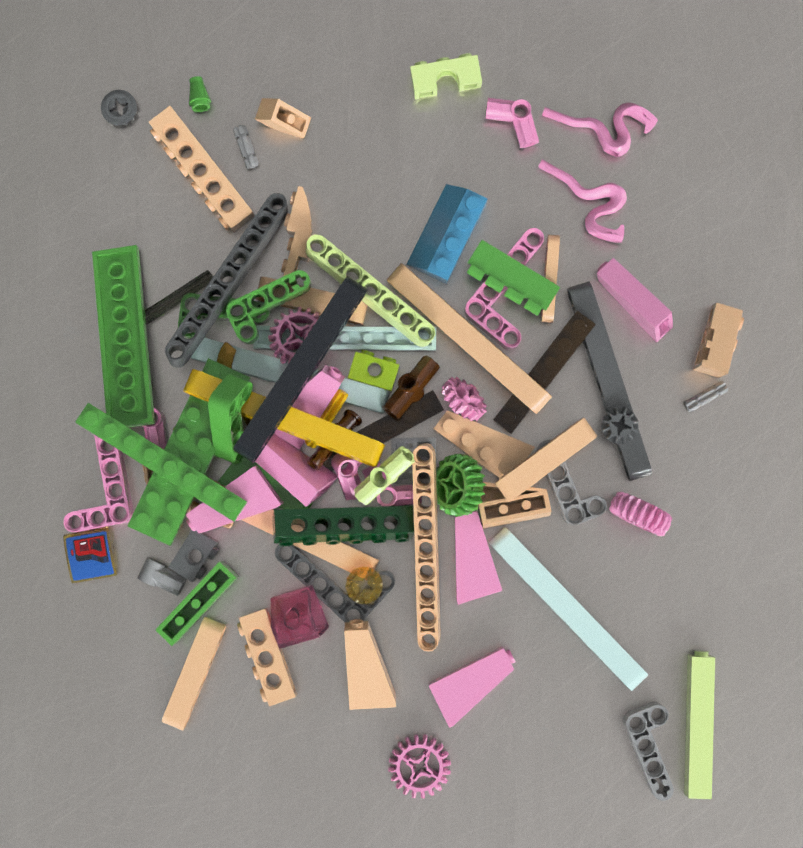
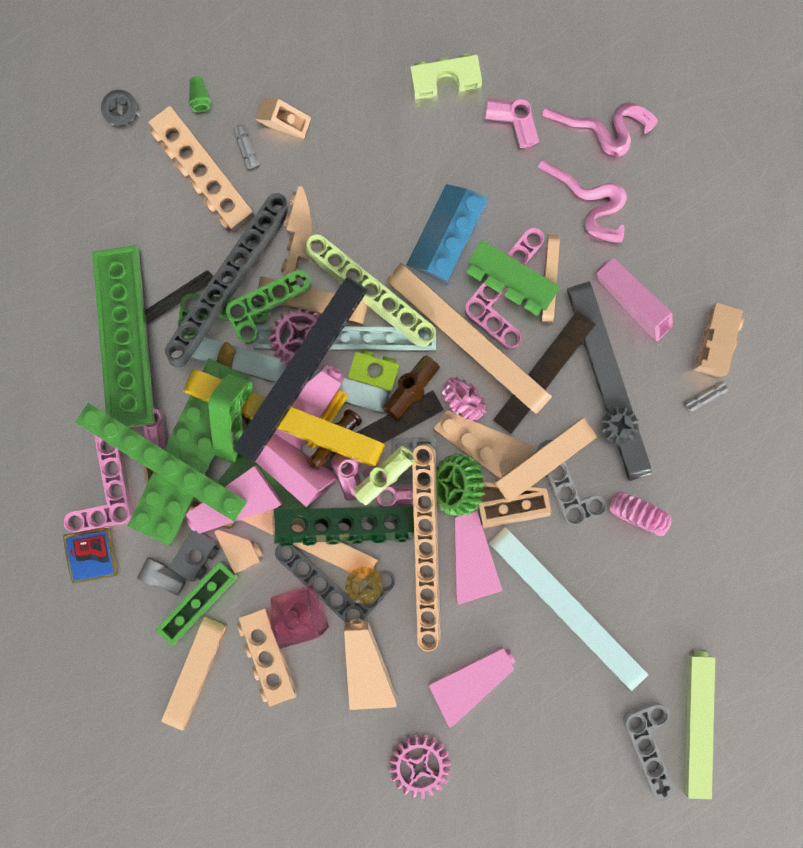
none -> light nougat slope [215,530,263,574]

